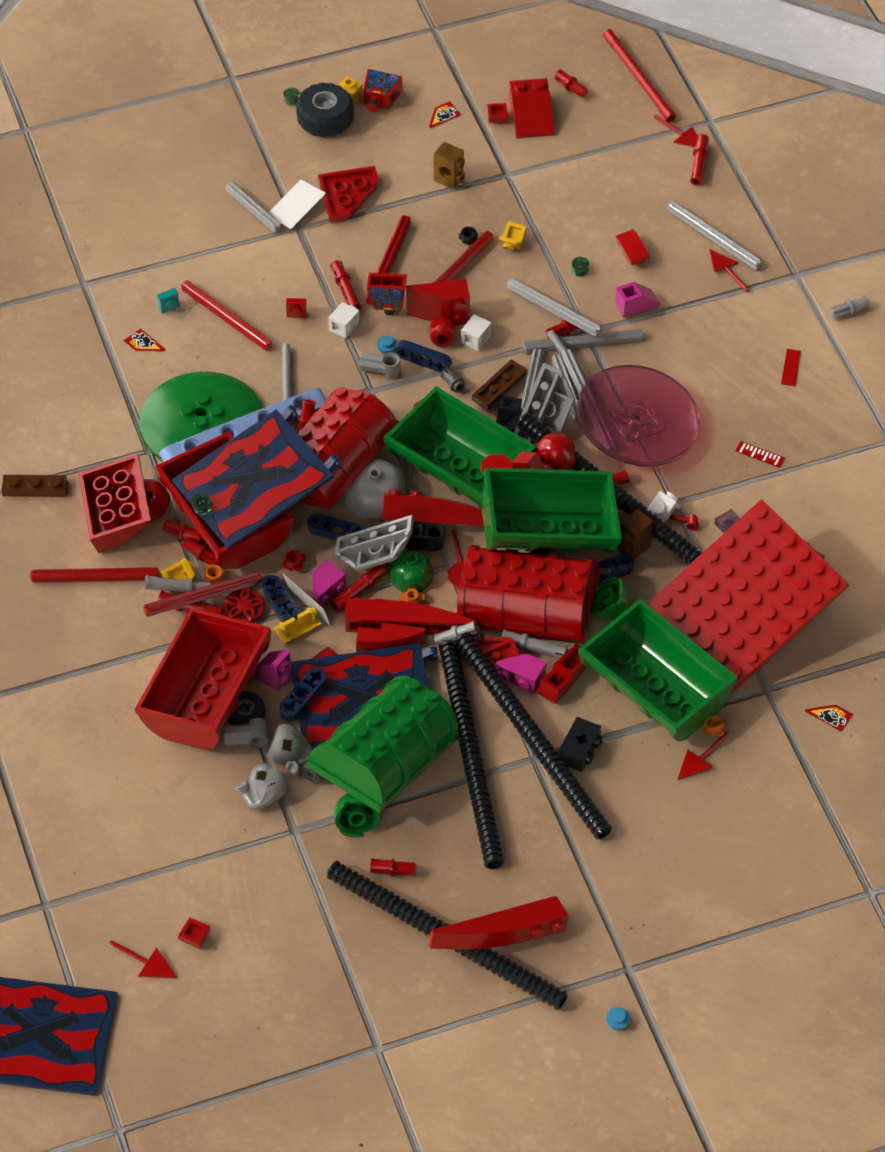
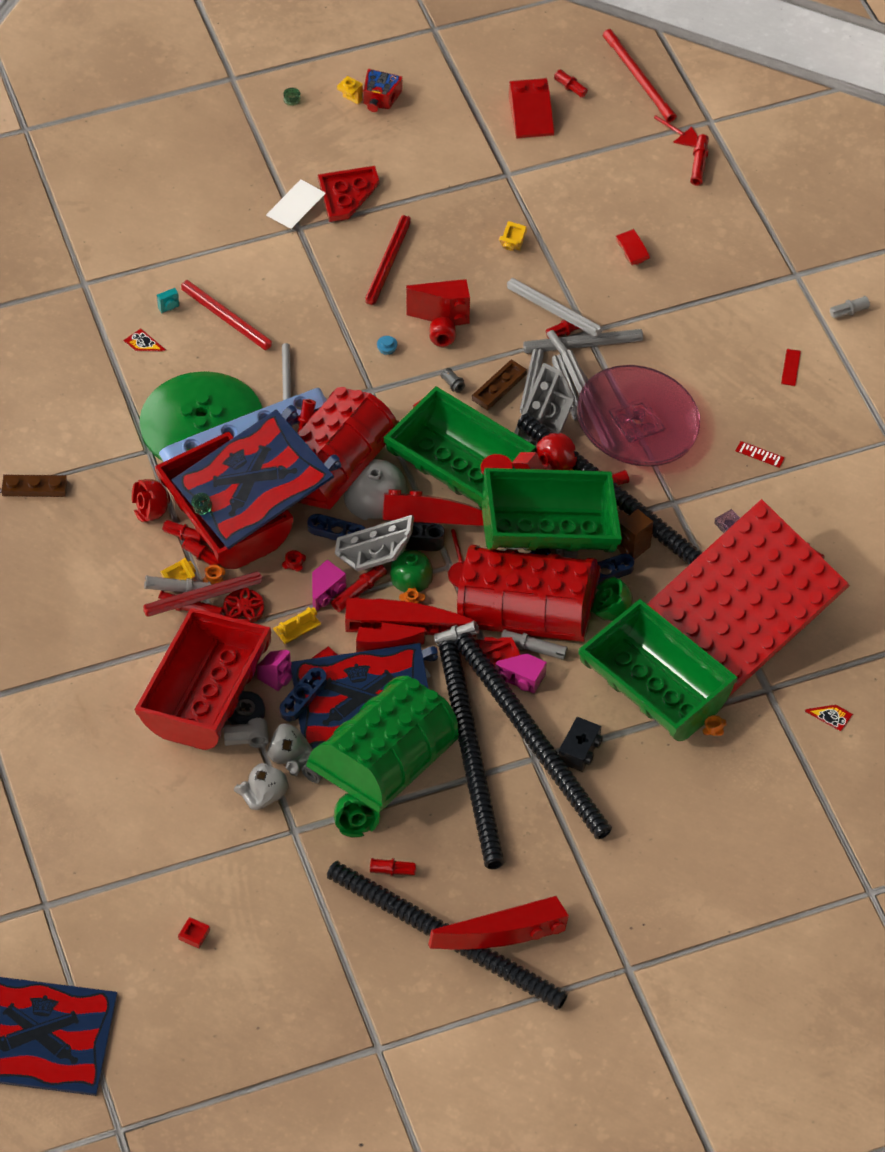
red axle [30,567,159,582] -> none
red slope [78,453,152,554] -> none
red piece [109,940,177,978] -> none
light grey axle [226,182,281,233] -> none
dark blue beam [261,575,299,623] -> none
white sticker [283,574,330,625] -> none
red plate [286,298,307,318] -> none
black wheel [296,82,354,137] -> none
white brick [329,302,359,339] -> none
red pin [330,260,362,310] -> none
light grey piece [359,352,401,380] -> none
torso [367,273,407,315] -> none
dark blue beam [394,340,453,373] -> none
sticker [429,101,461,128] -> none
red axle [433,230,494,283] -> none
pearl gold brick [434,142,465,190] -> none
black plate [459,226,478,245] -> none
white brick [461,315,491,351] -> none
red plate [487,103,508,123] -> none
black slope [496,396,522,433] -> none
red slope [537,643,587,704] -> none
clear green bush [571,257,589,277] -> none
dark azure plate [606,1007,630,1031] -> none
dark pink slope [615,282,660,318] -> none
white bracket [648,491,681,523] -> none
light grey axle [667,201,762,270] -> none
red hand [670,514,699,531] -> none
red piece [677,732,729,780] -> none
red piece [709,249,749,291] -> none

